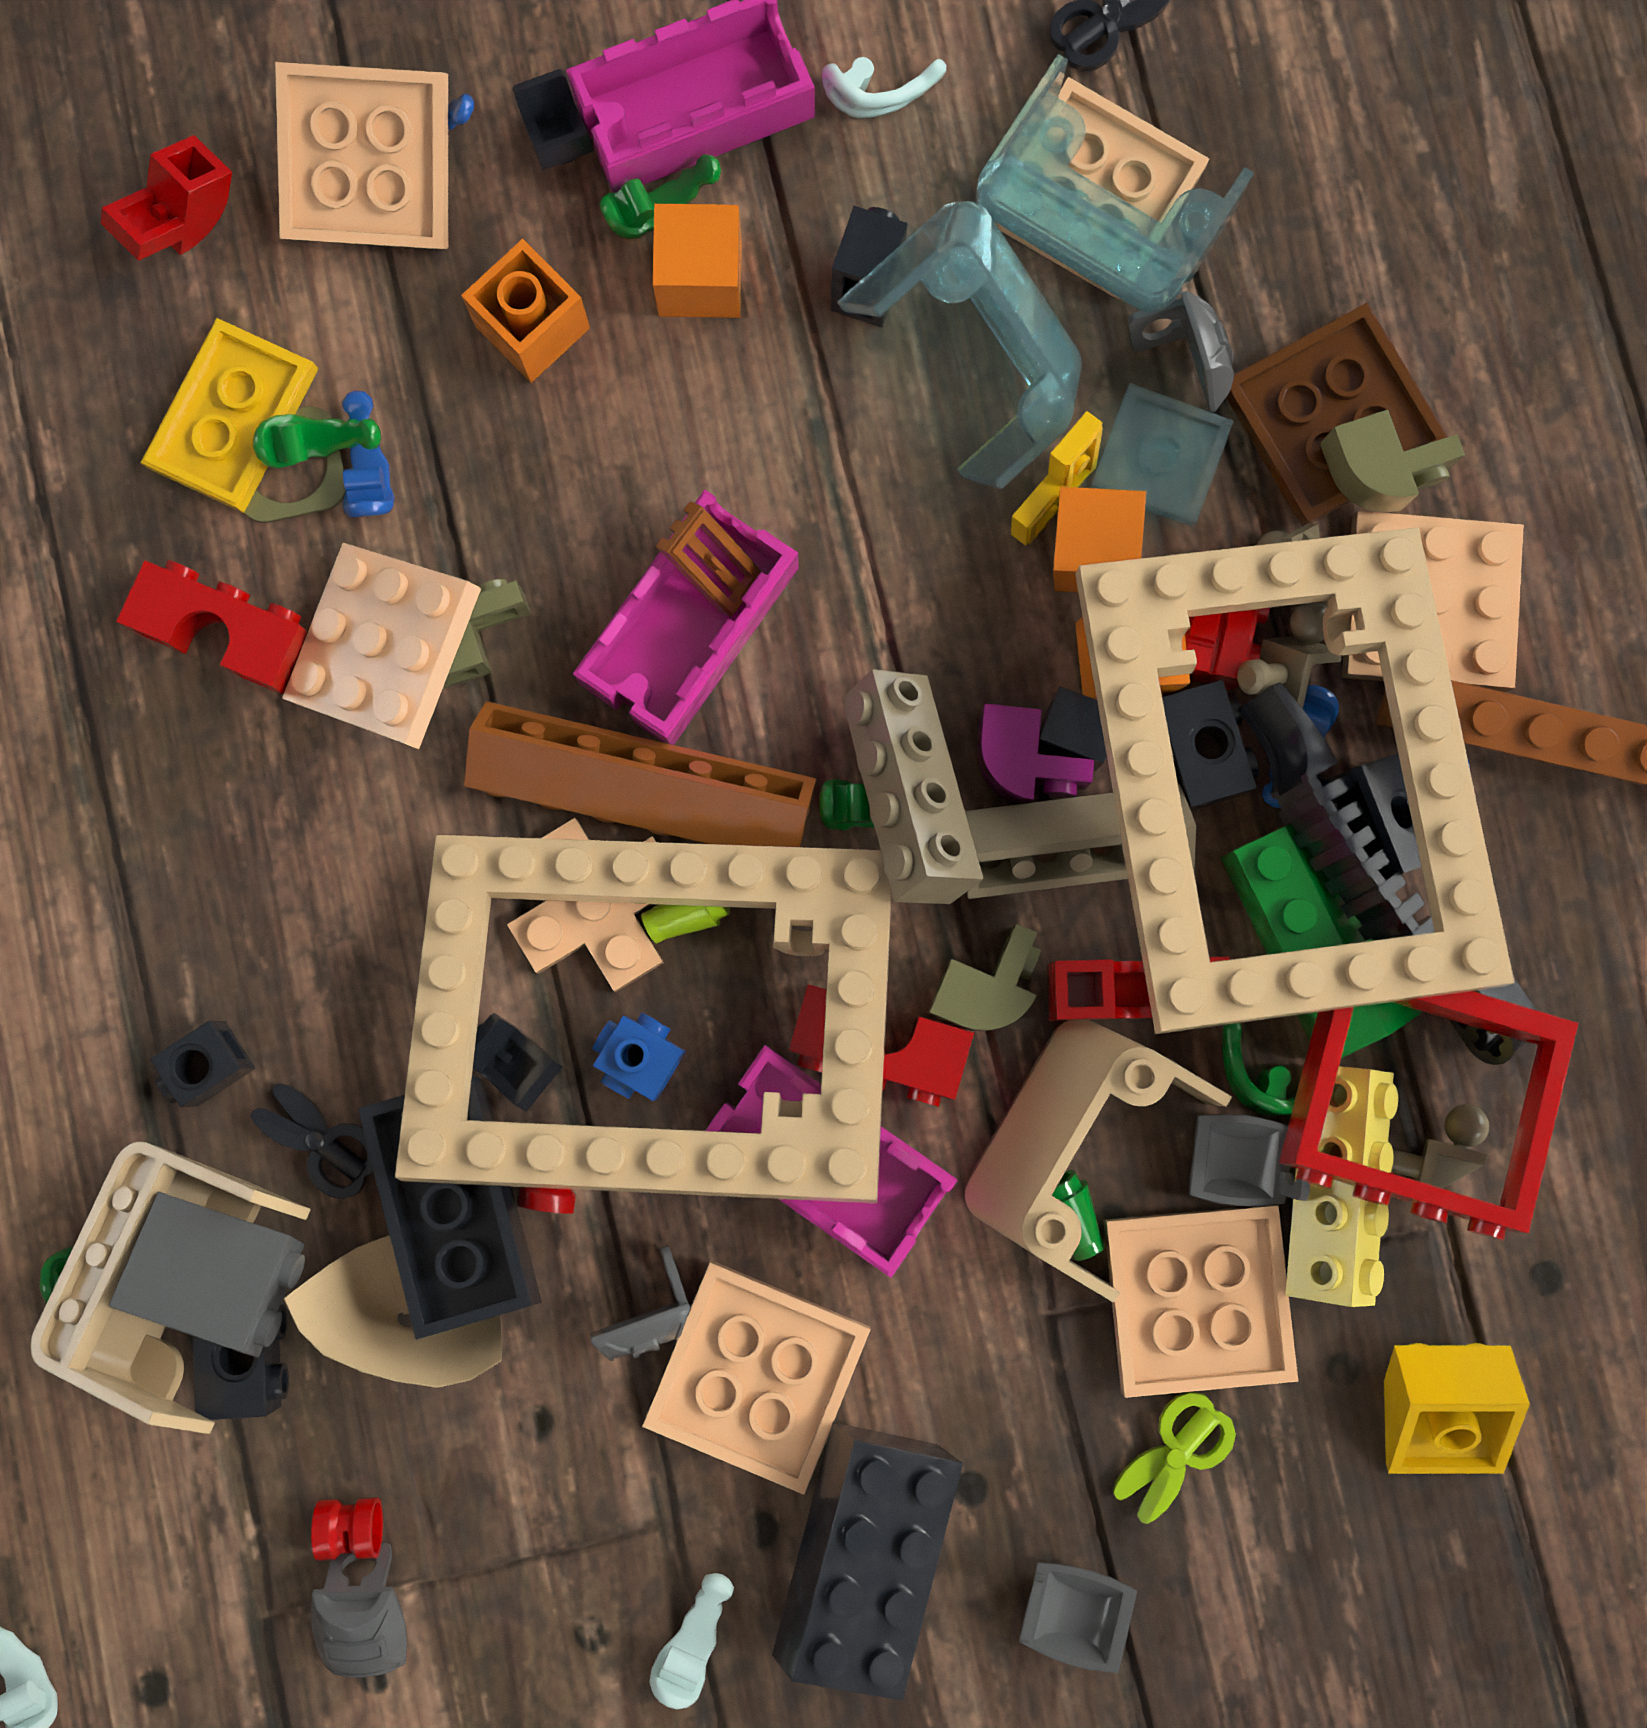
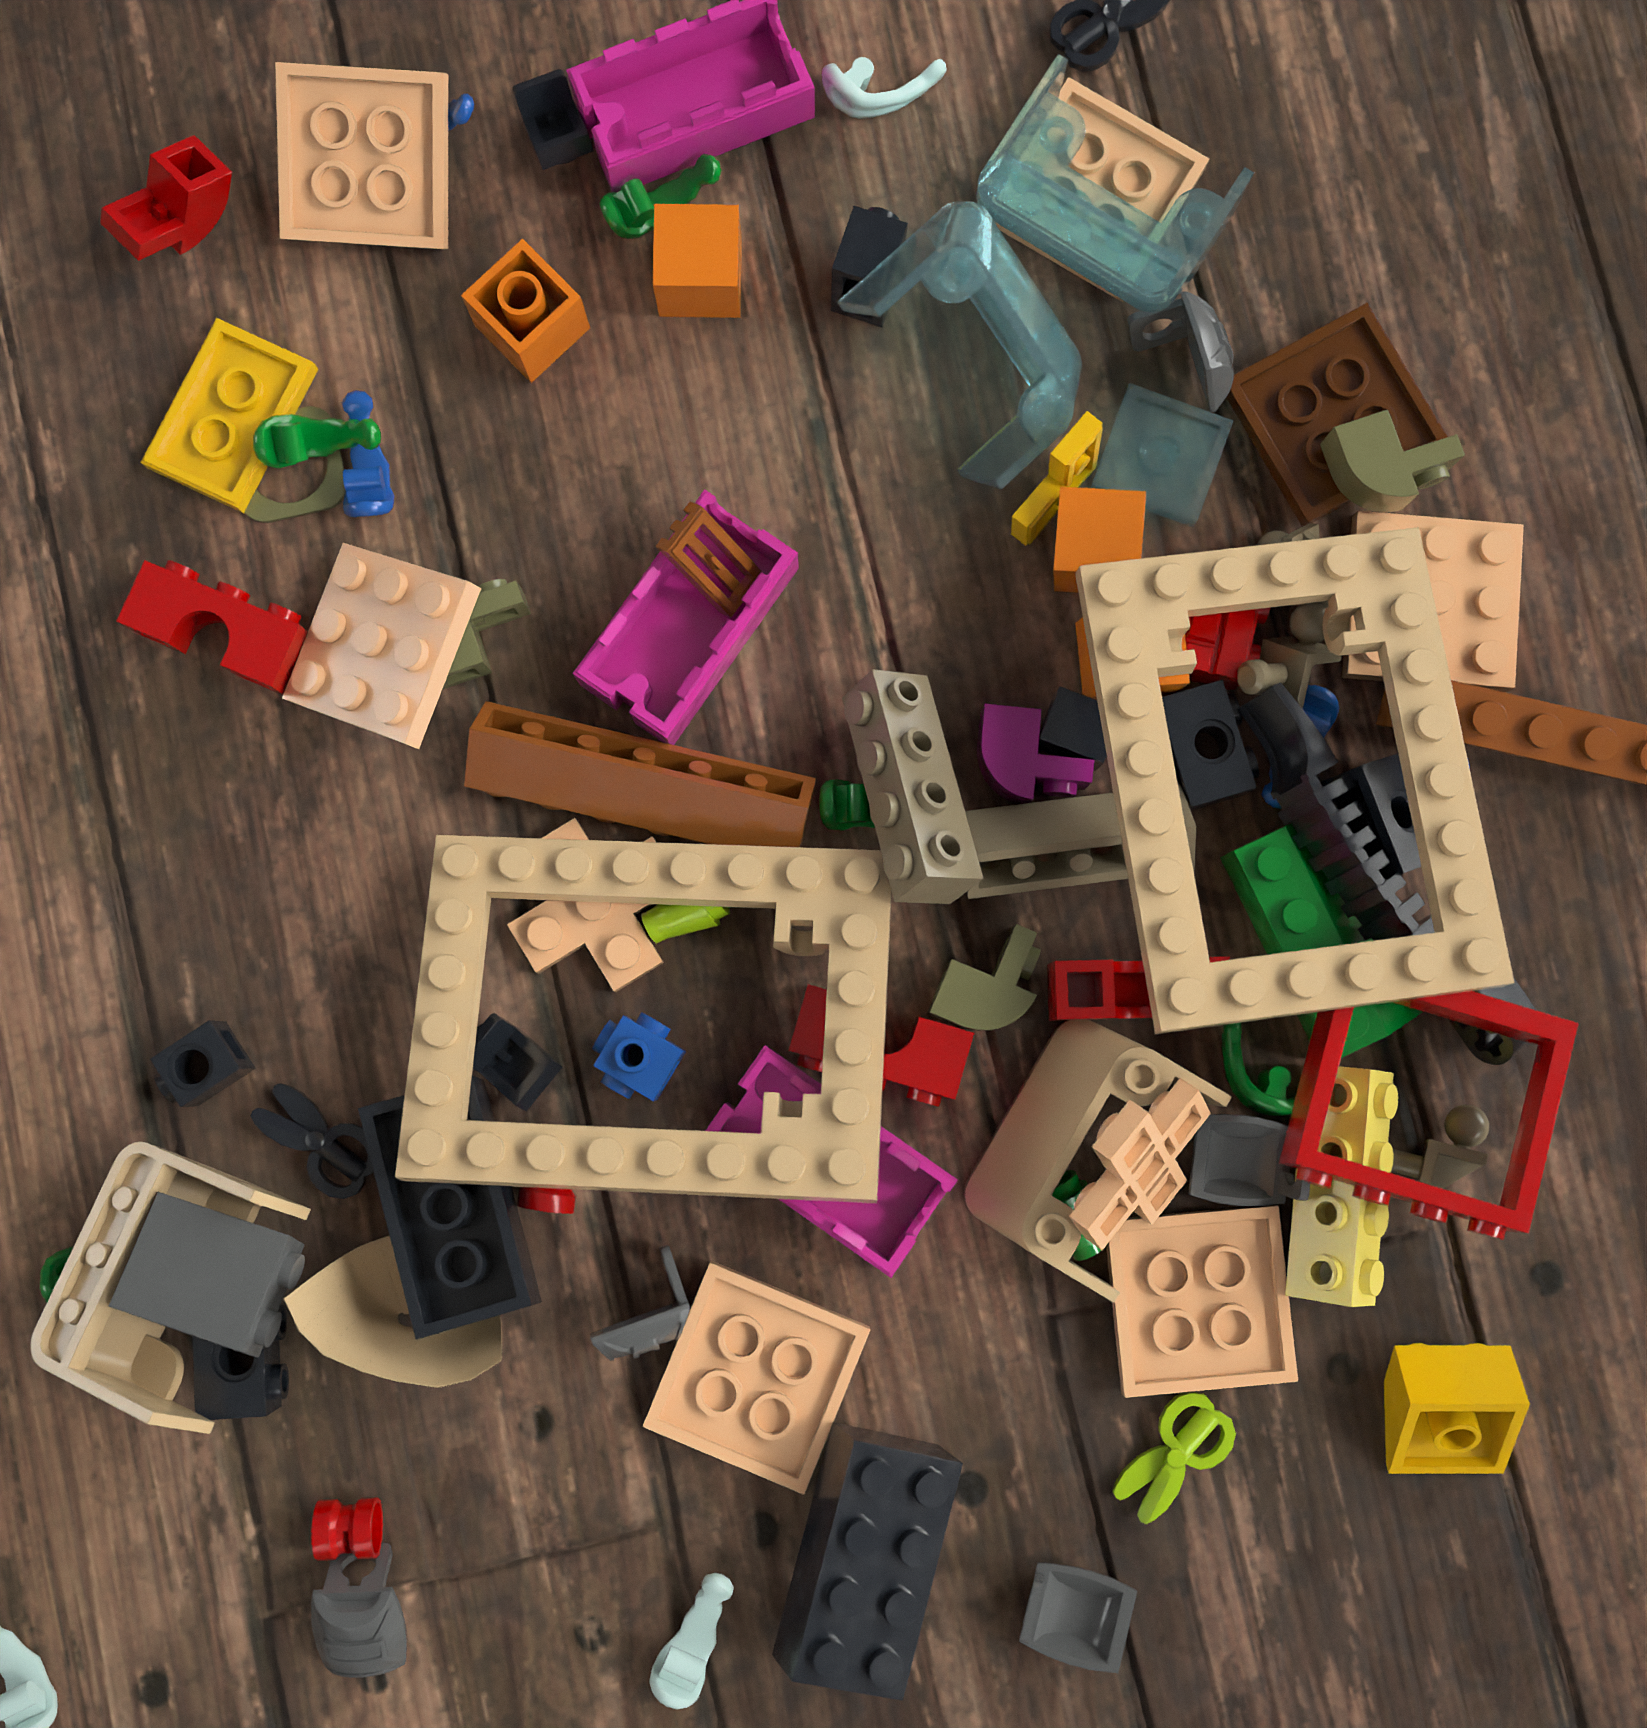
none -> light nougat plate [1069,1078,1211,1250]

